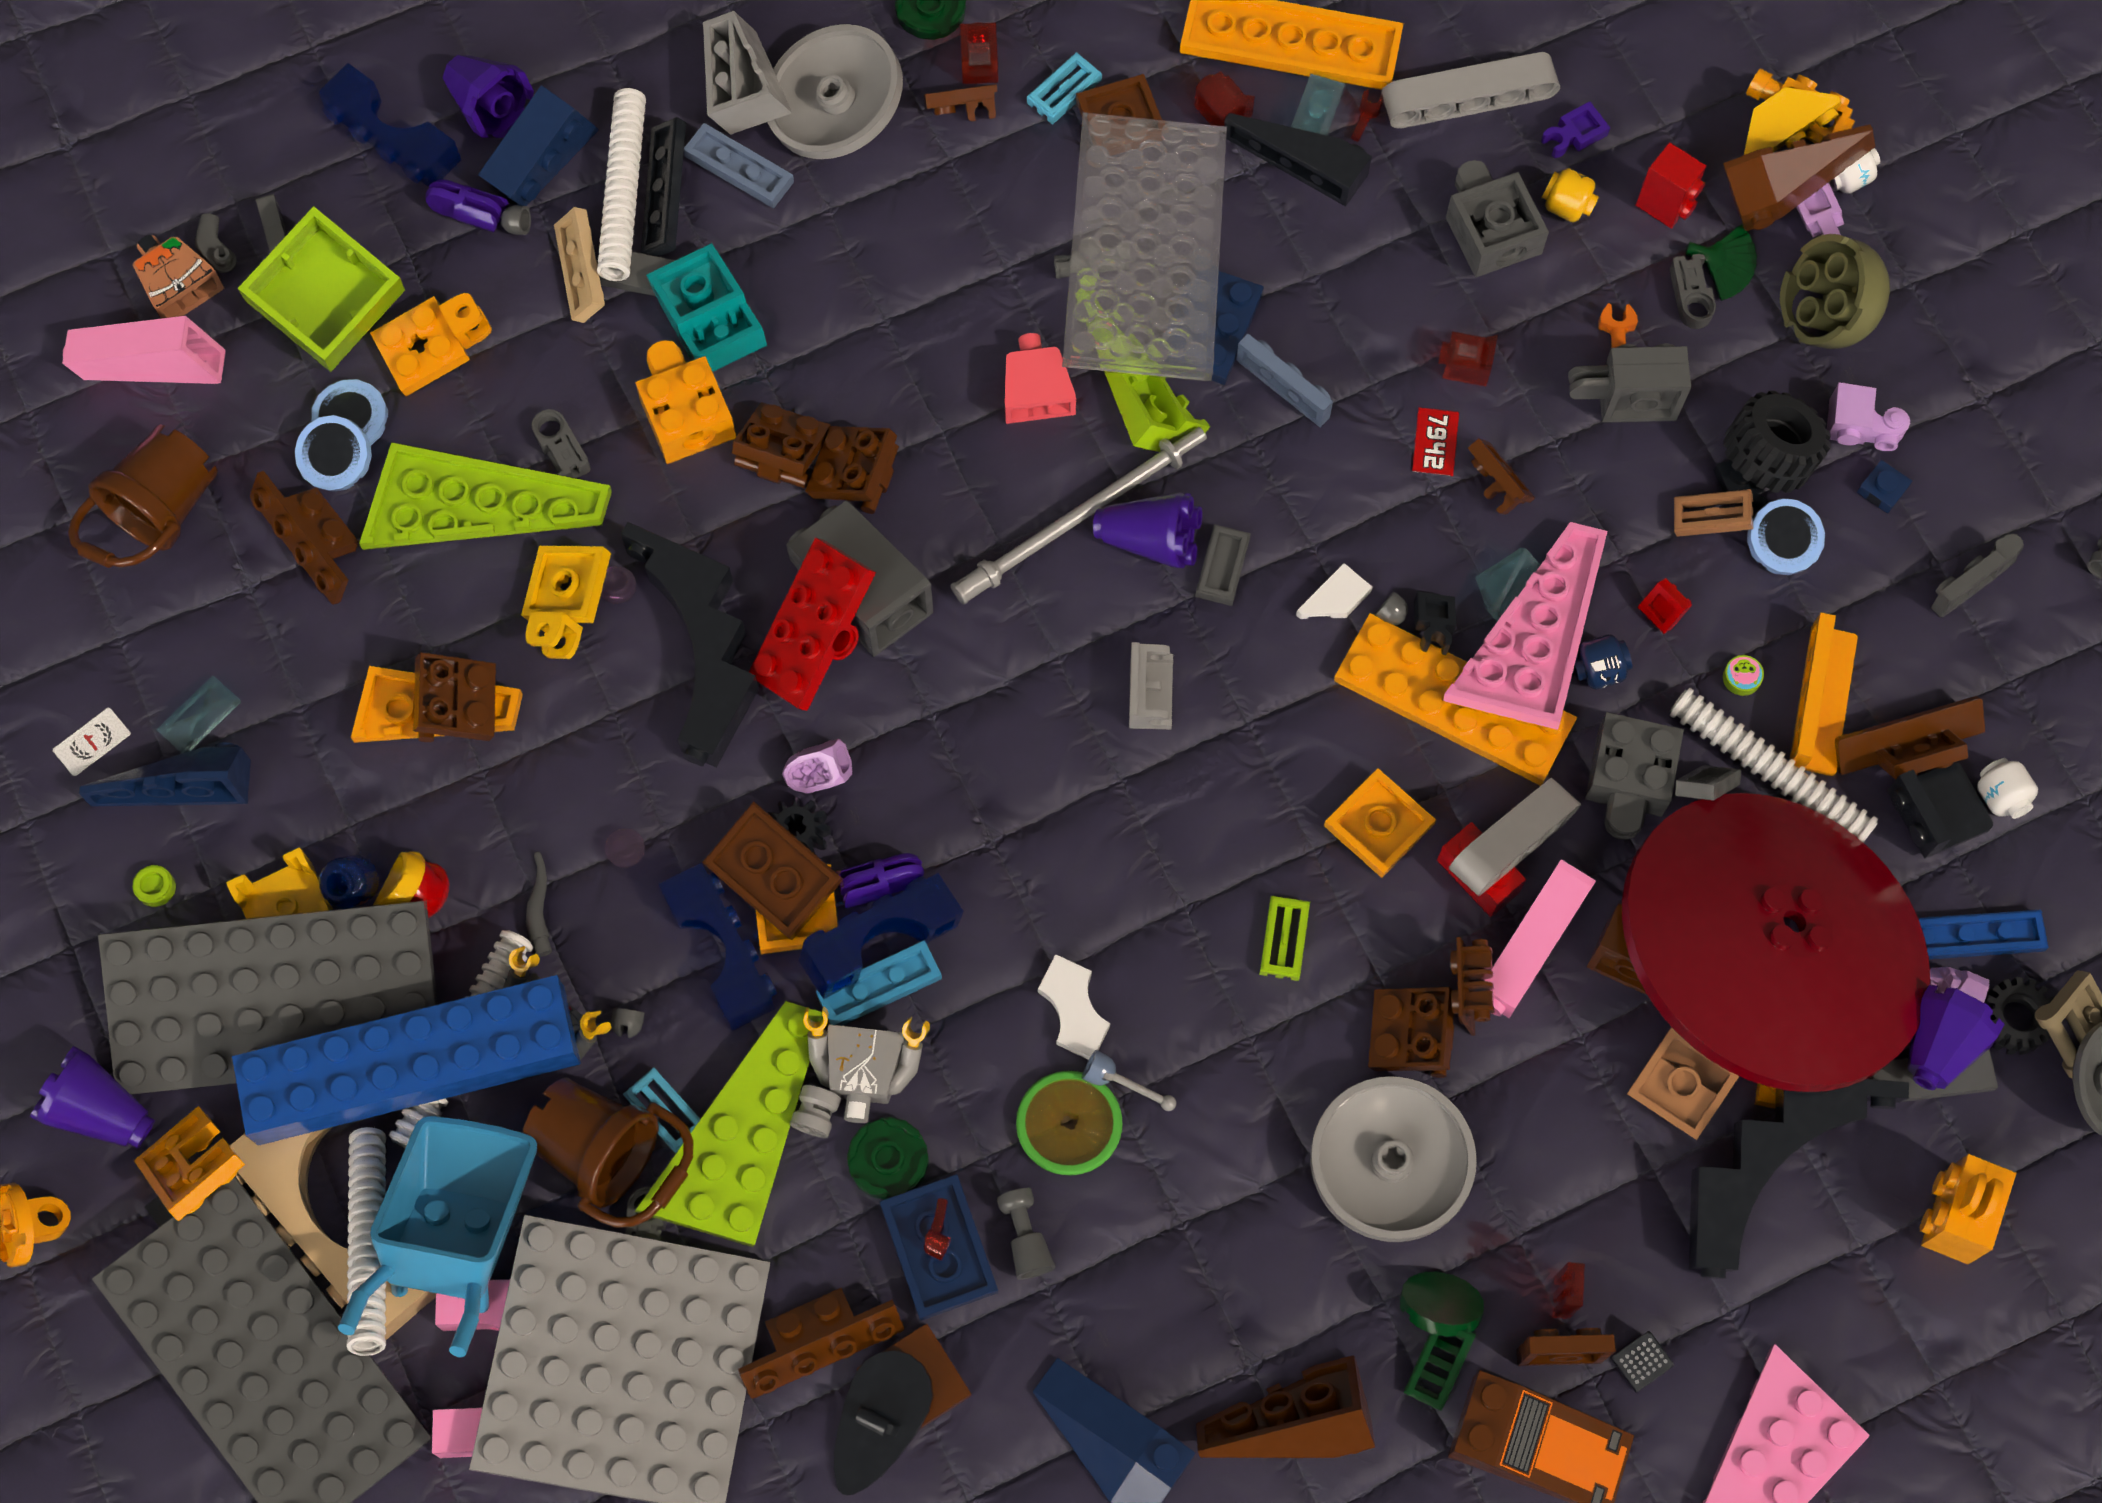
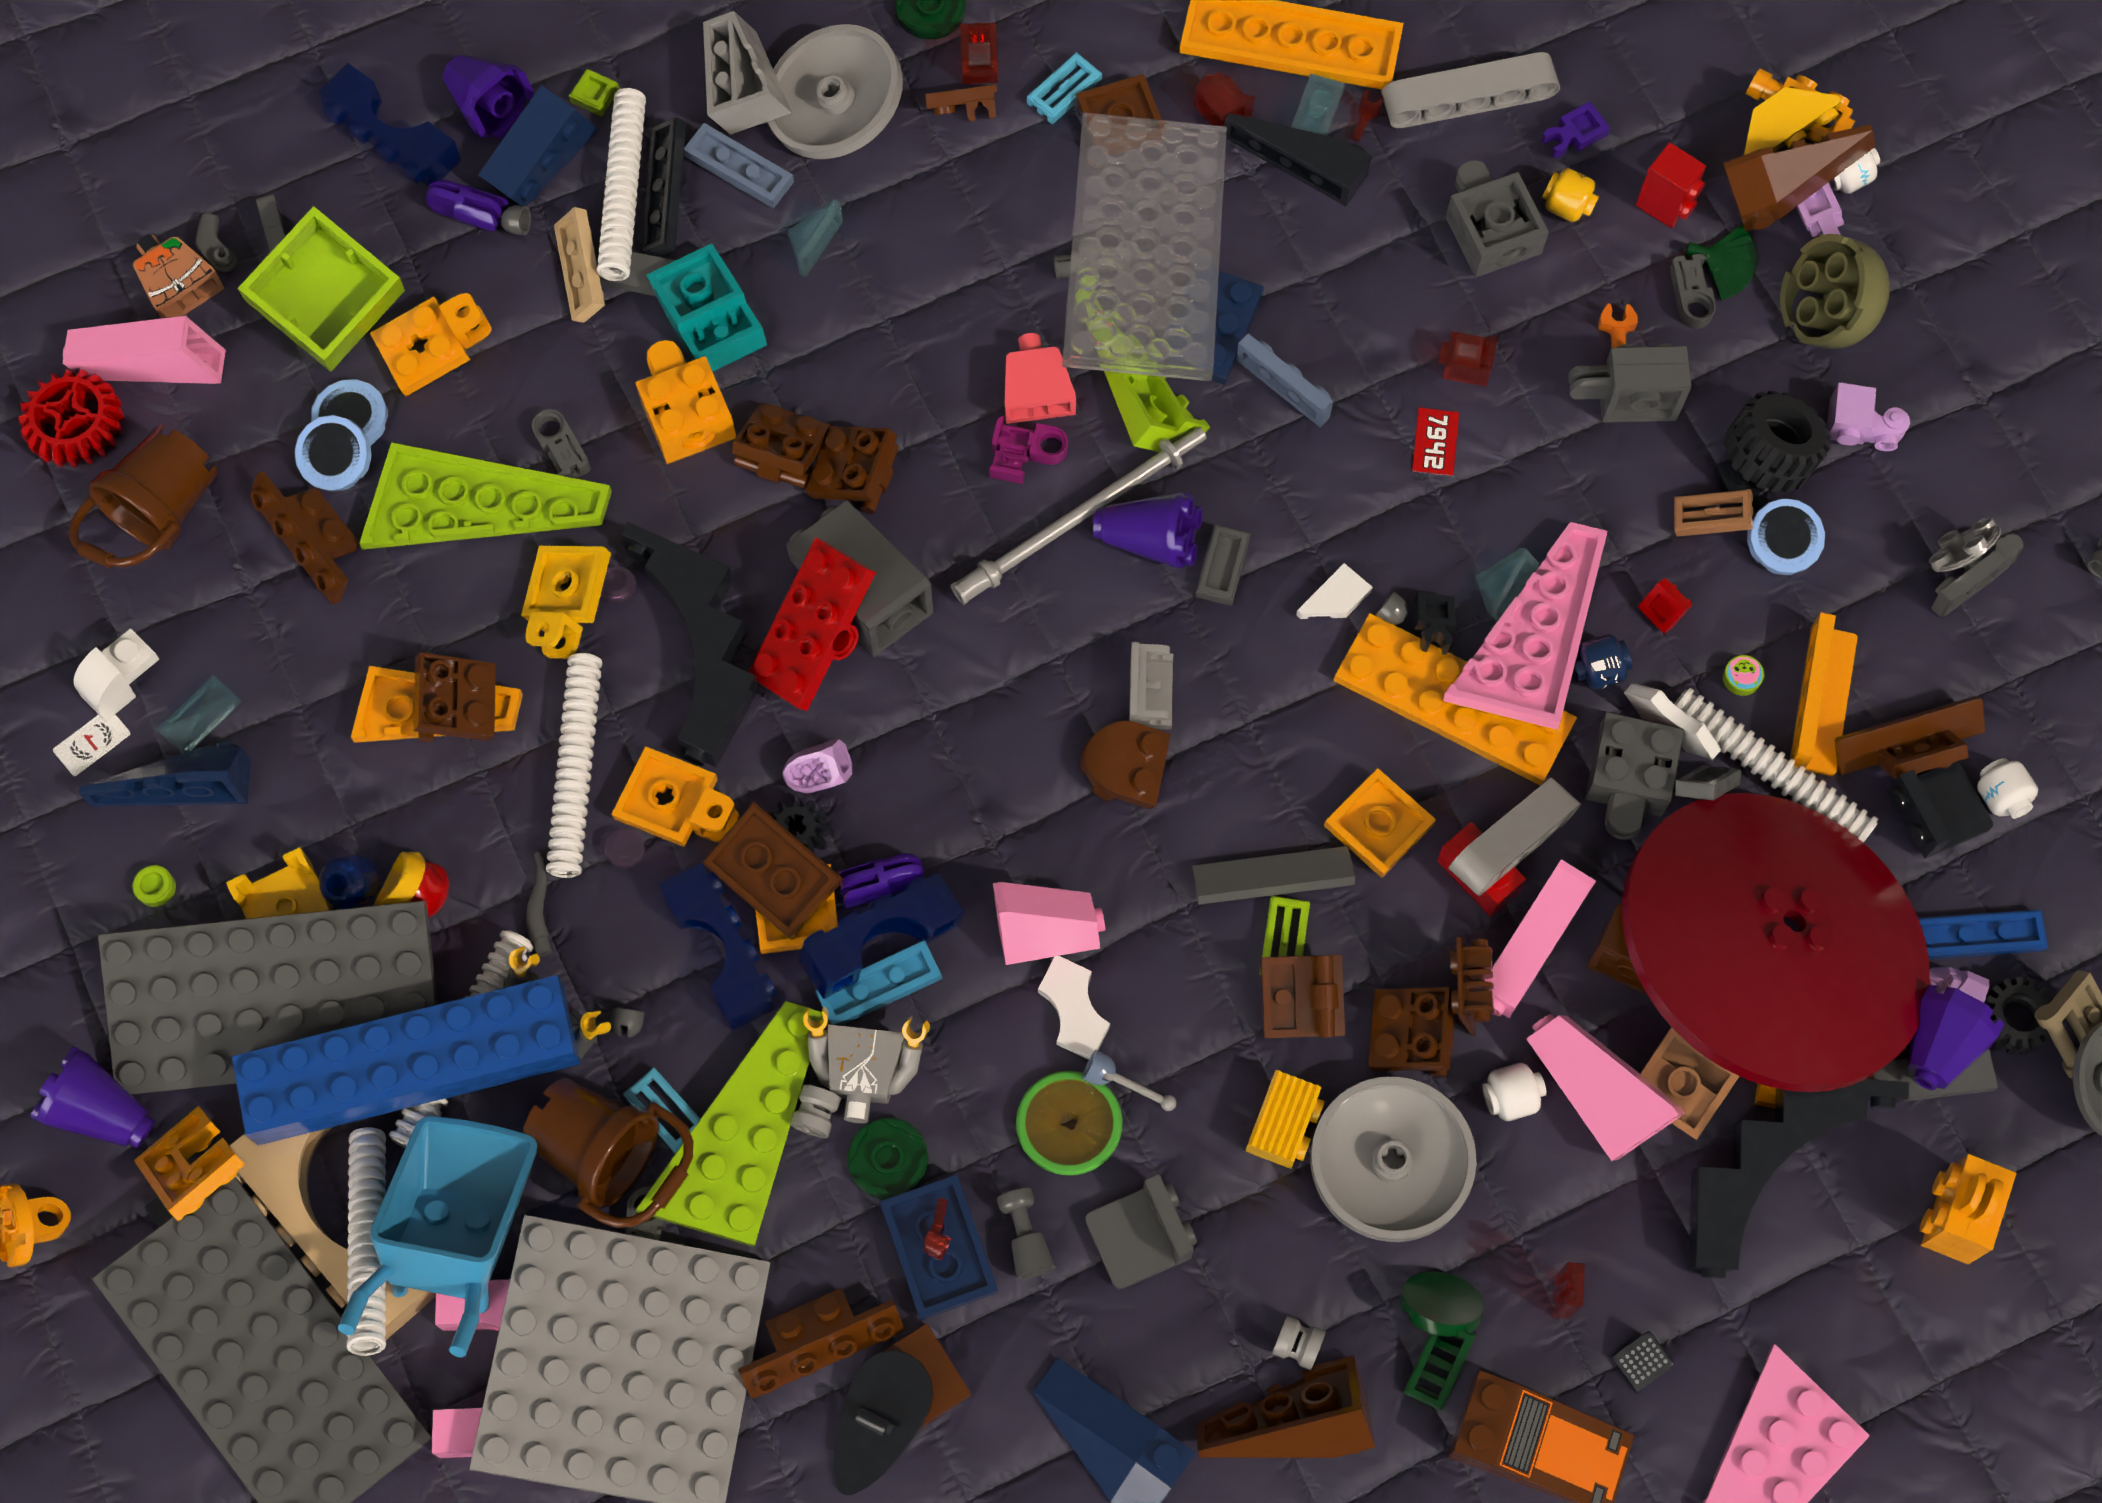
reddish brown plate [1468,438,1535,515] -> none
reddish brown plate [1516,1328,1616,1366] -> none
dark blue plate [1857,460,1913,514] -> none
none -> red gear [18,368,125,469]
none -> white brick [74,628,159,722]
none -> white piece [546,653,602,878]
none -> lime tile [569,69,620,117]
none -> light orange plate [611,746,740,847]
none -> clear light blue slope [787,200,843,277]
none -> magenta piece [989,416,1068,484]
none -> bright pink slope [993,882,1105,965]
none -> reddish brown slope [1080,721,1171,810]
none -> dark grey bracket [1085,1174,1197,1289]
none -> dark grey tile [1192,846,1355,905]
none -> yellow brick [1245,1070,1325,1169]
none -> reddish brown plate [1260,954,1345,1038]
none -> light grey wheel [1272,1315,1326,1370]
none -> white head [1483,1063,1546,1121]
none -> bright pink slope [1526,1014,1685,1161]
none -> white tile [1624,683,1721,760]
none -> light grey dish [1929,517,2001,572]

